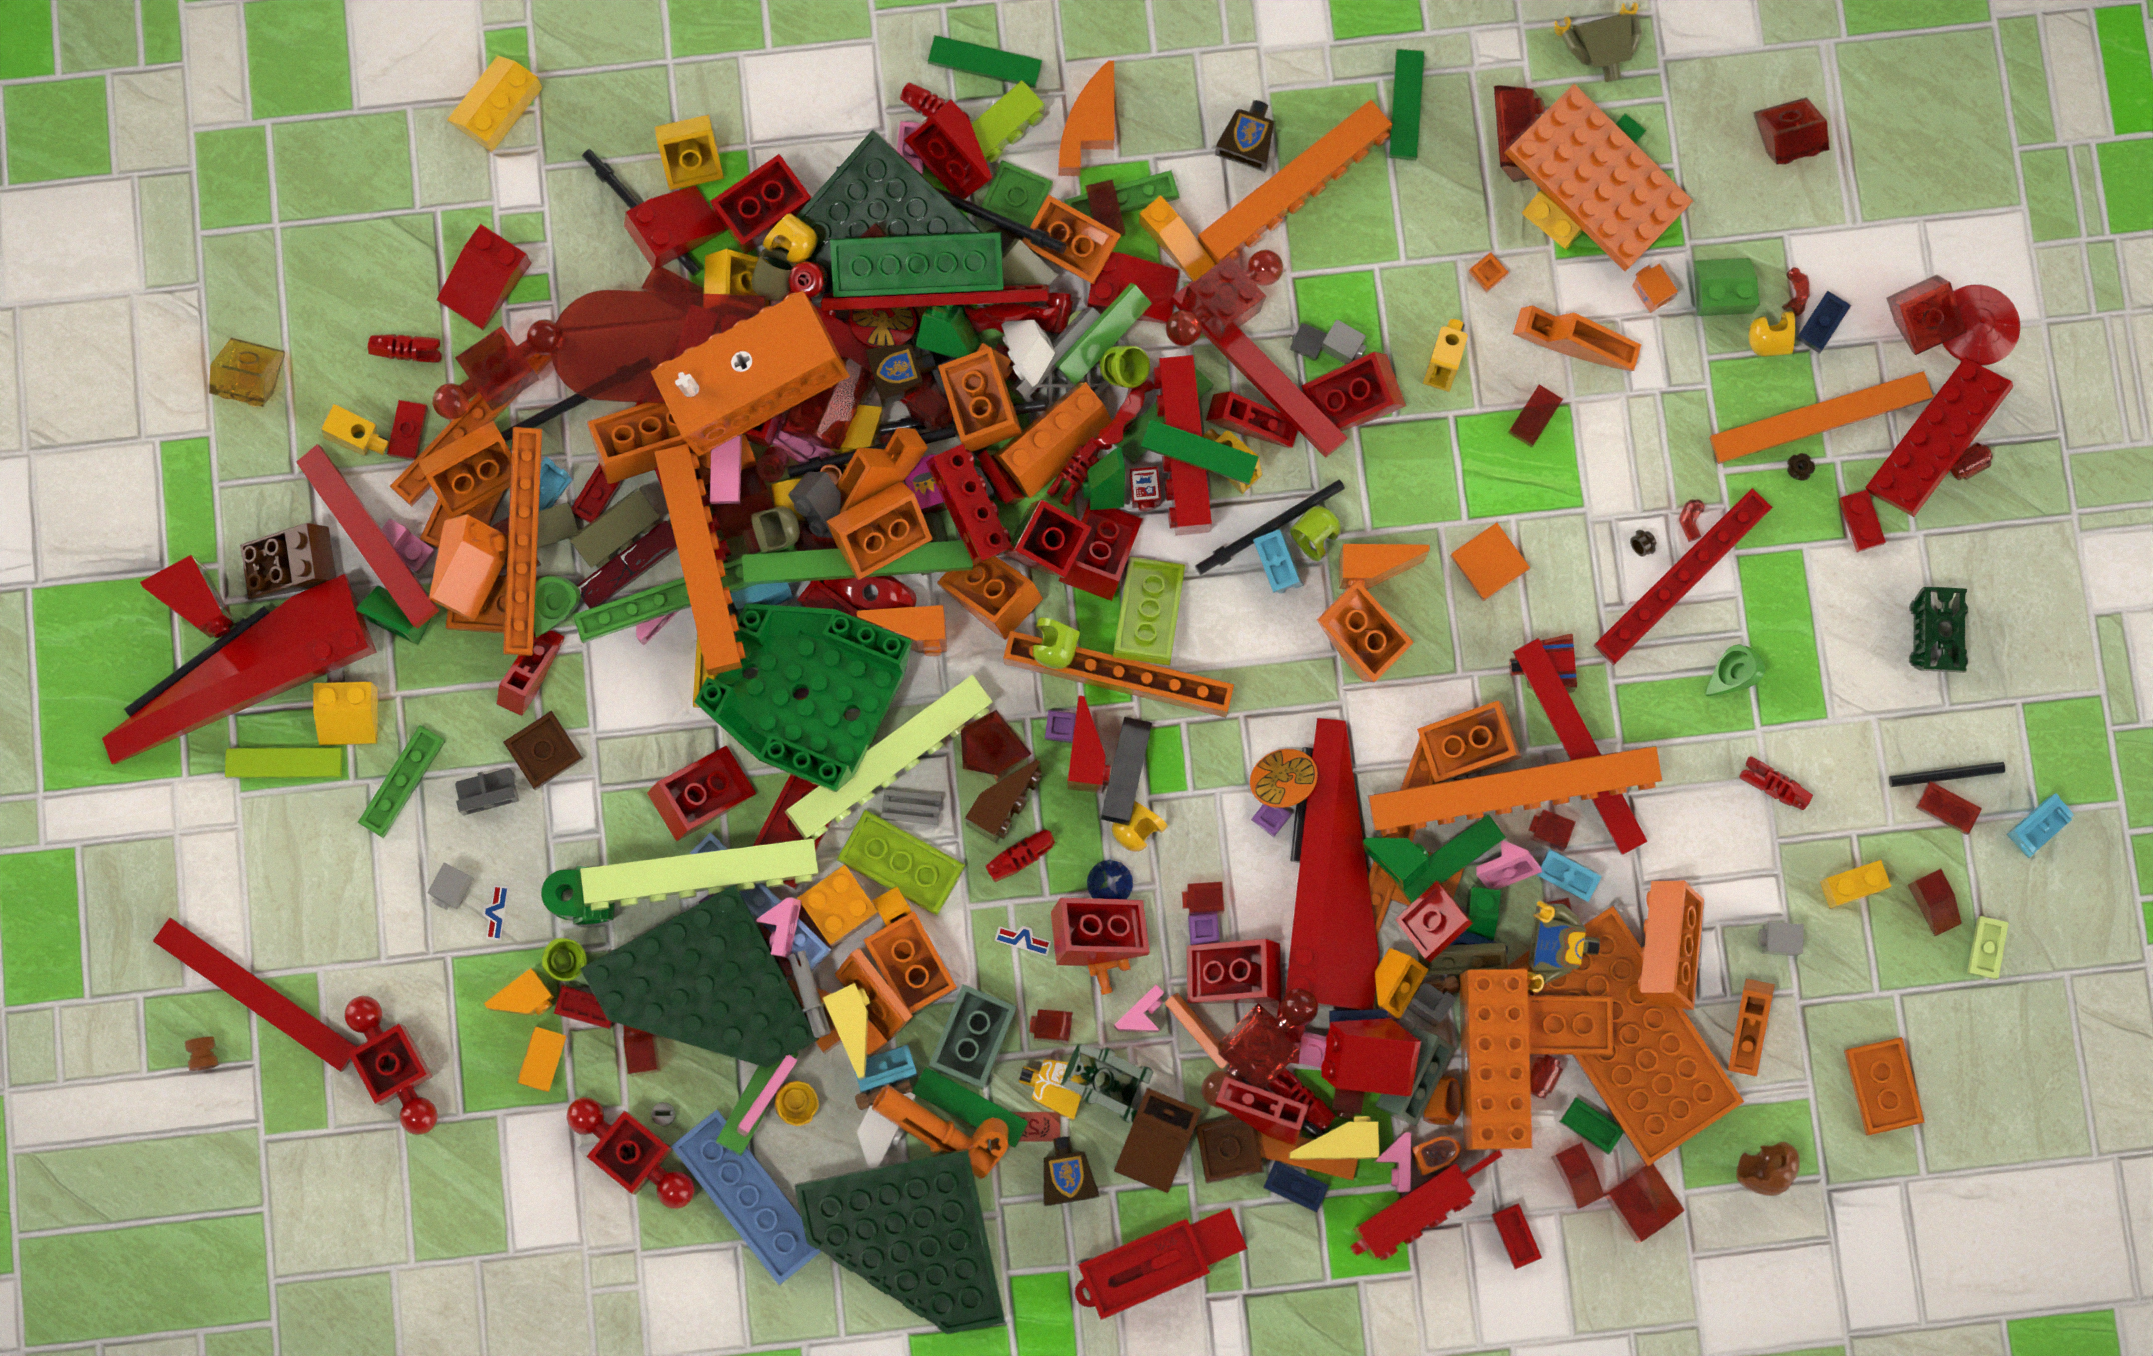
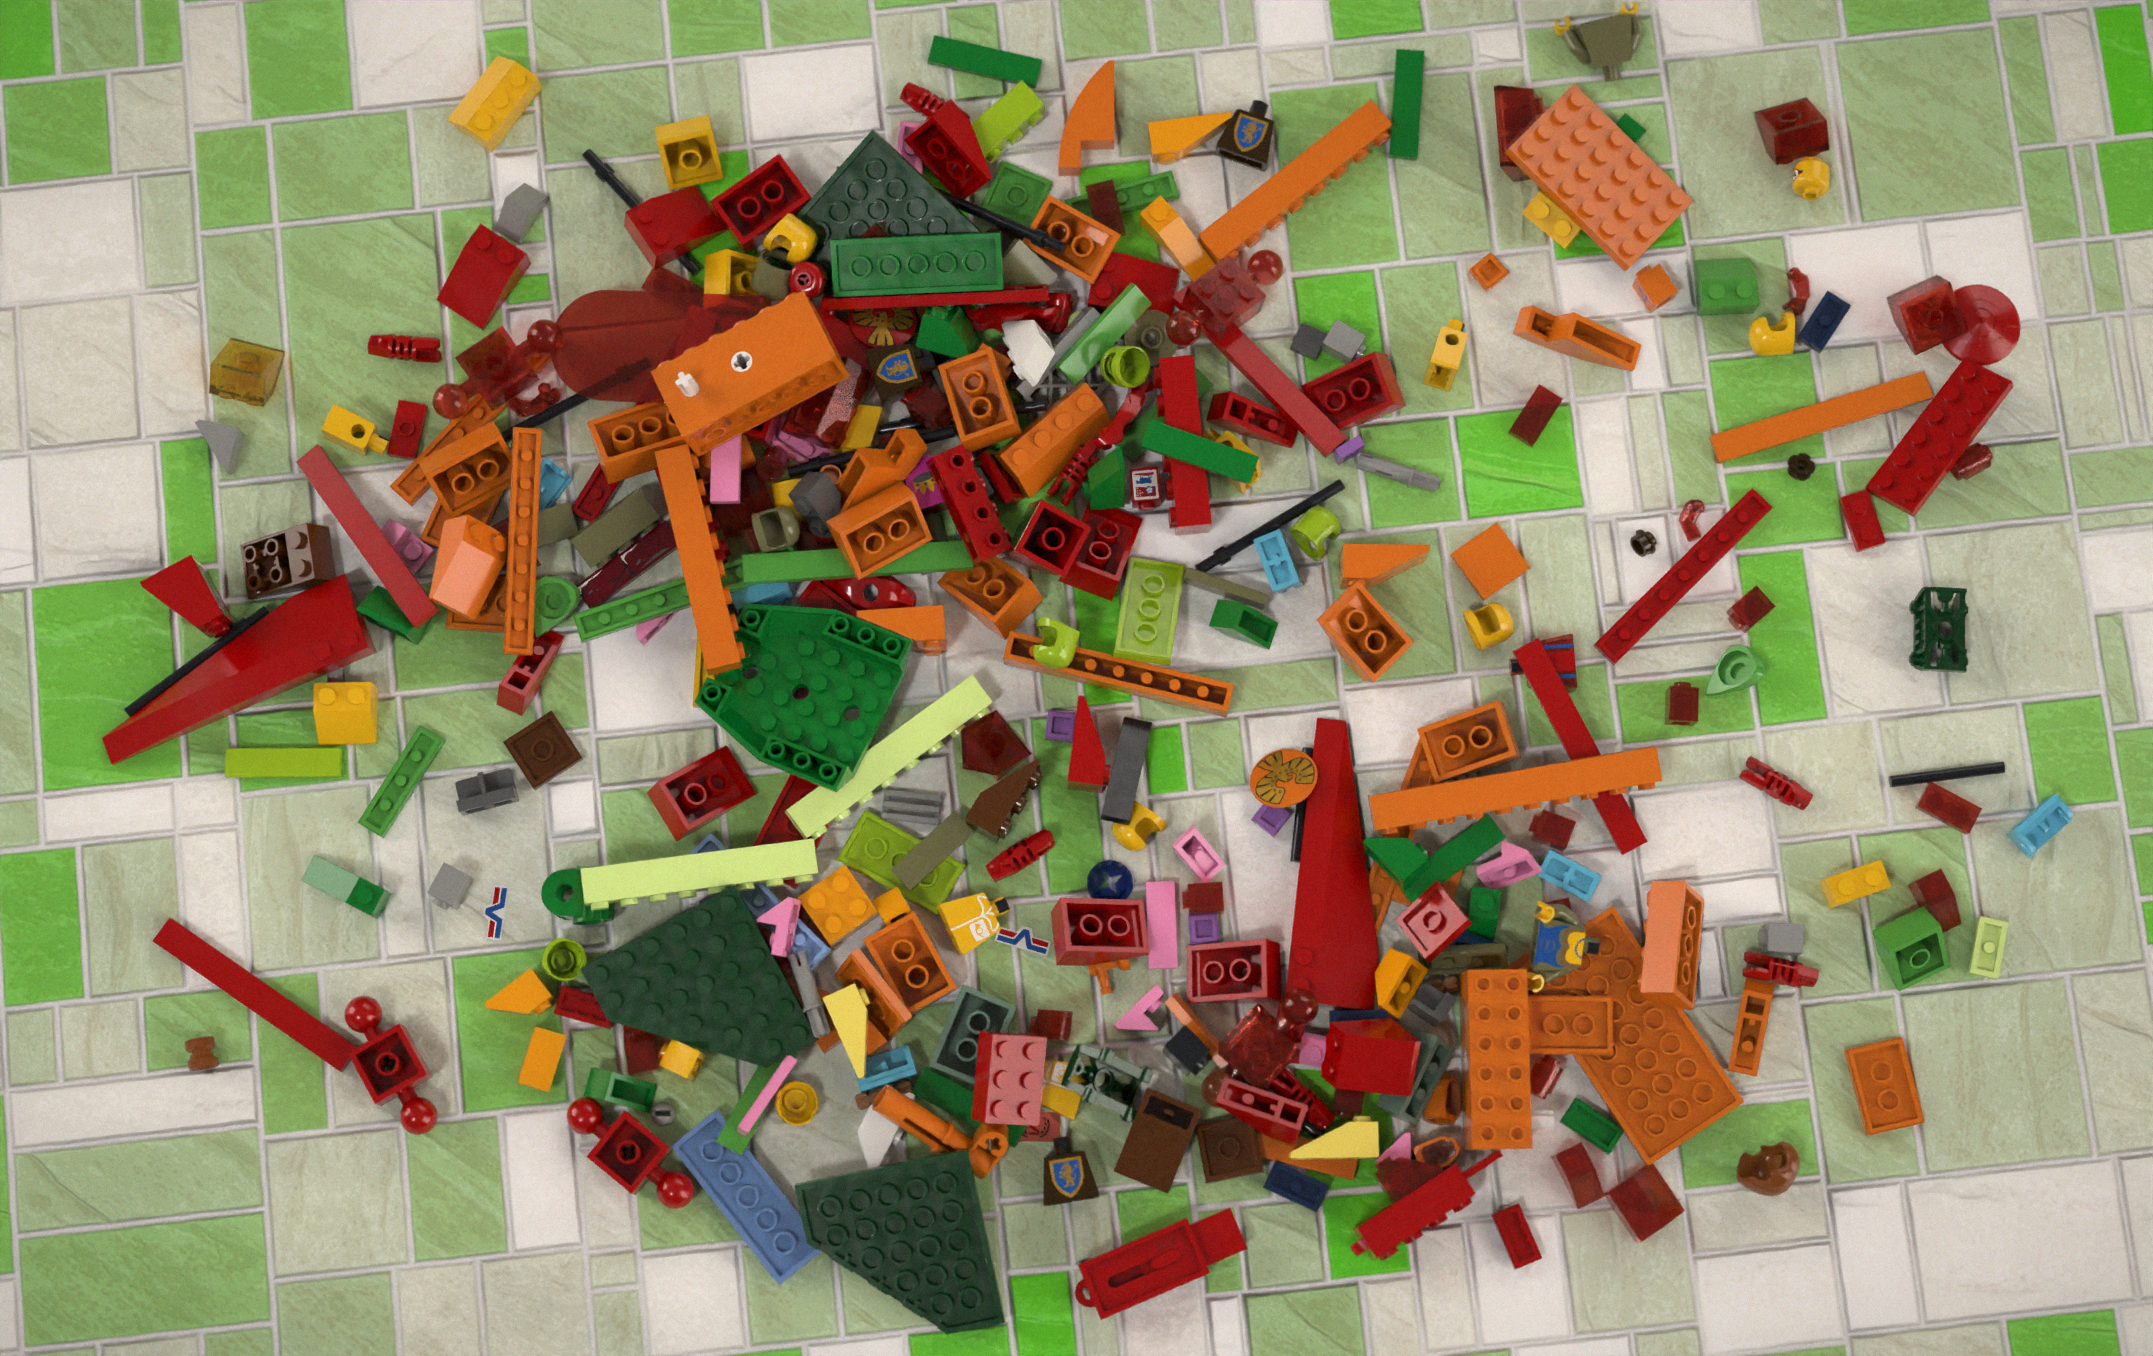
none -> light grey slope [195,420,245,475]
none -> slope [301,854,391,919]
none -> light grey slope [495,183,549,244]
none -> clear red piece [509,383,561,417]
none -> green slope [584,1067,657,1113]
none -> yellow slope [658,1039,706,1082]
none -> olive tile [891,811,974,892]
none -> yellow torso [936,892,1010,956]
none -> brick [971,1031,1047,1126]
none -> olive dish [1124,310,1180,366]
none -> bright pink tile [1146,881,1178,969]
none -> light orange slope [1148,112,1232,165]
none -> black brick [1162,1025,1210,1077]
none -> bright pink slope [1171,825,1226,885]
none -> olive tile [1183,567,1268,610]
none -> green slope [1209,599,1278,649]
none -> medium lavender tile [1333,435,1365,465]
none -> light grey axle [1356,451,1440,492]
none -> clear red slope [1372,1156,1444,1204]
none -> yellow helmet [1462,603,1514,651]
none -> clear red brick [1665,682,1699,726]
none -> clear red brick [1726,585,1776,633]
none -> red hinge [1743,951,1819,988]
none -> yellow head [1793,157,1830,201]
none -> bright green slope [1872,906,1950,991]

